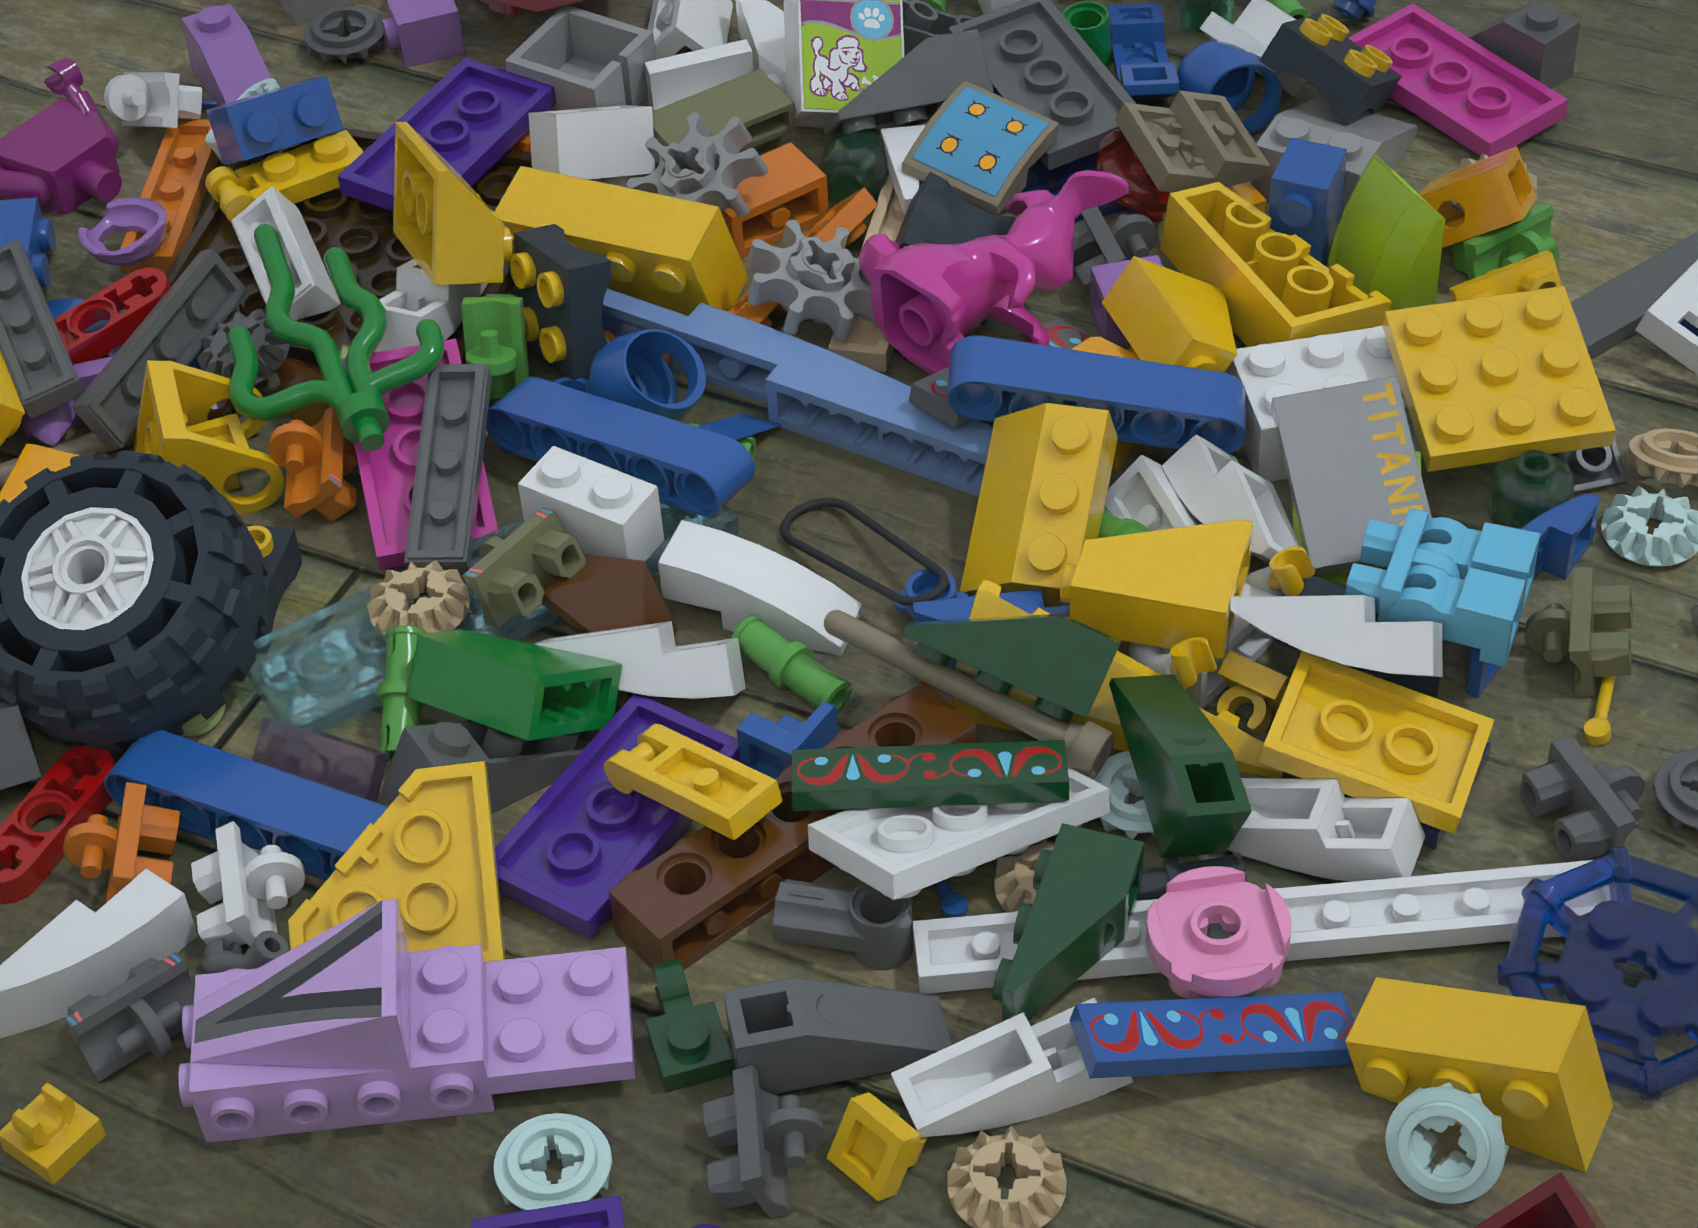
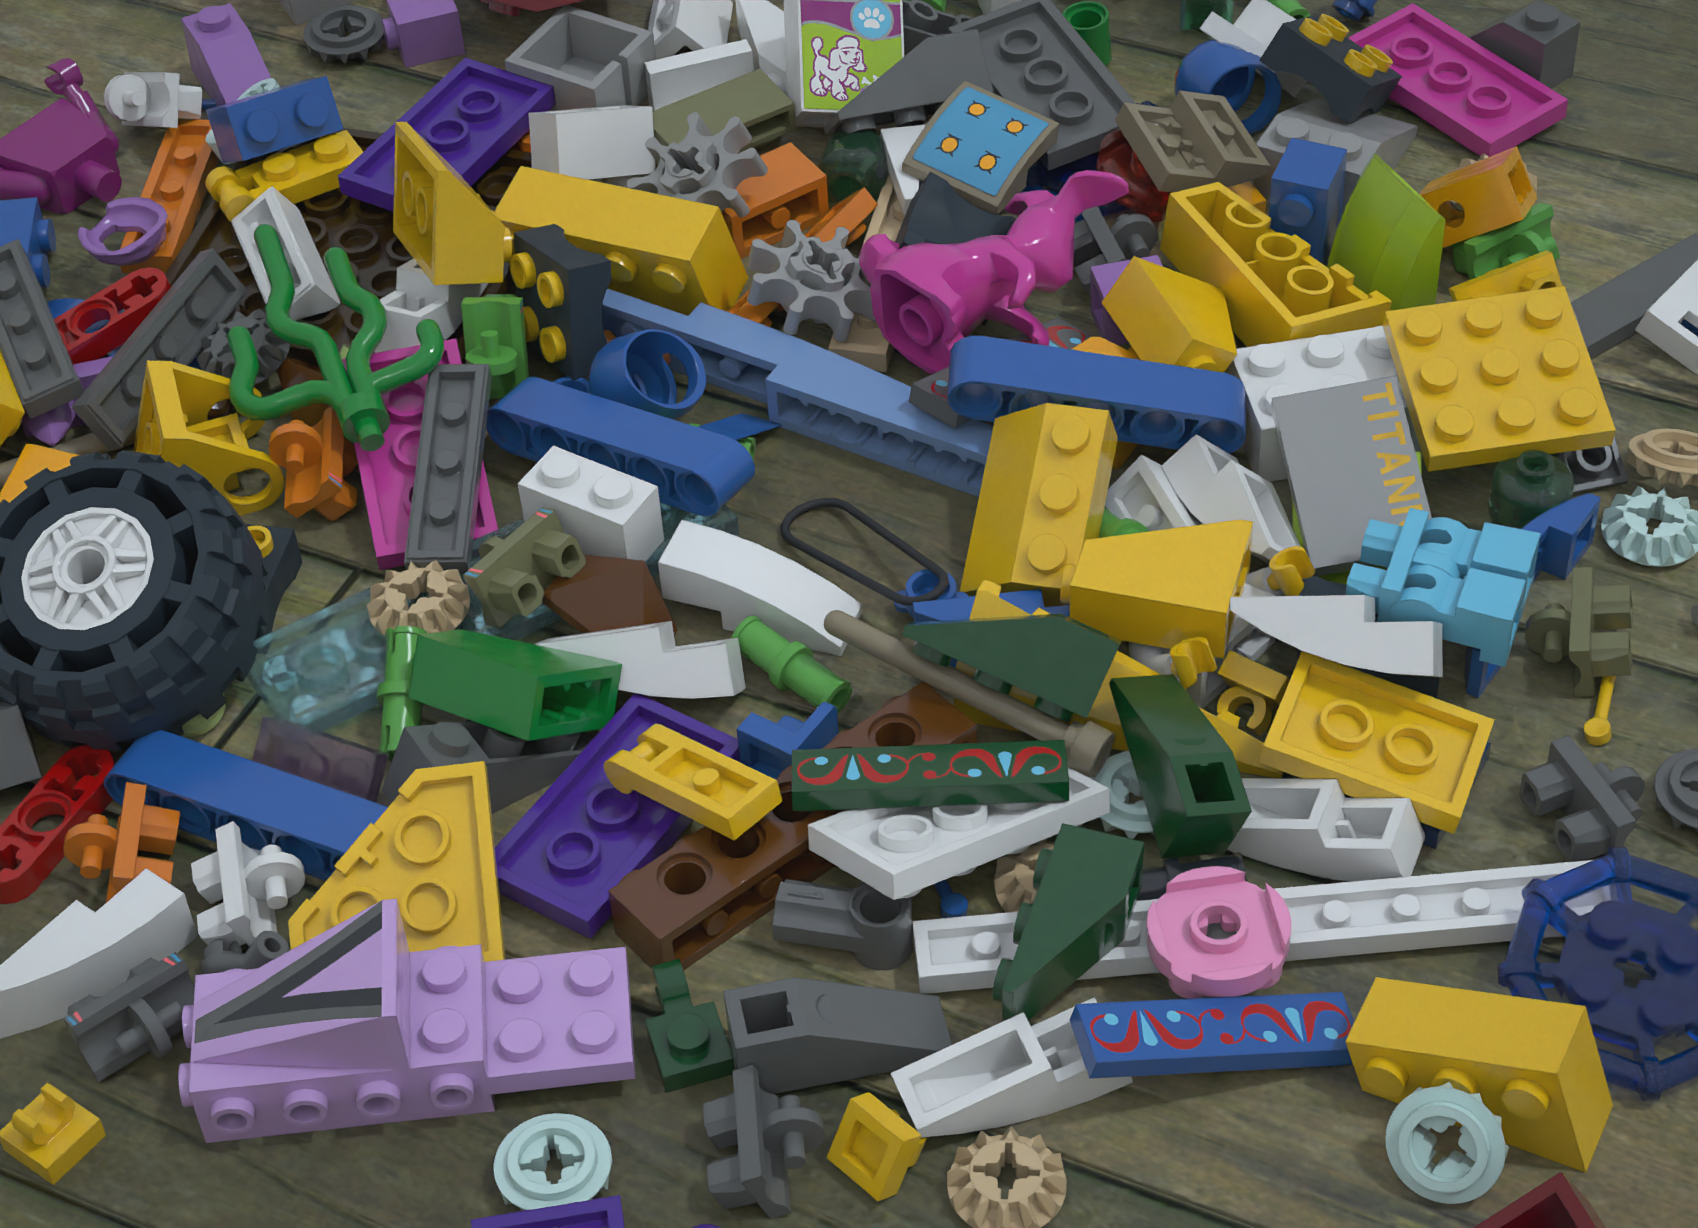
blue slope [1108,3,1179,99] -> none

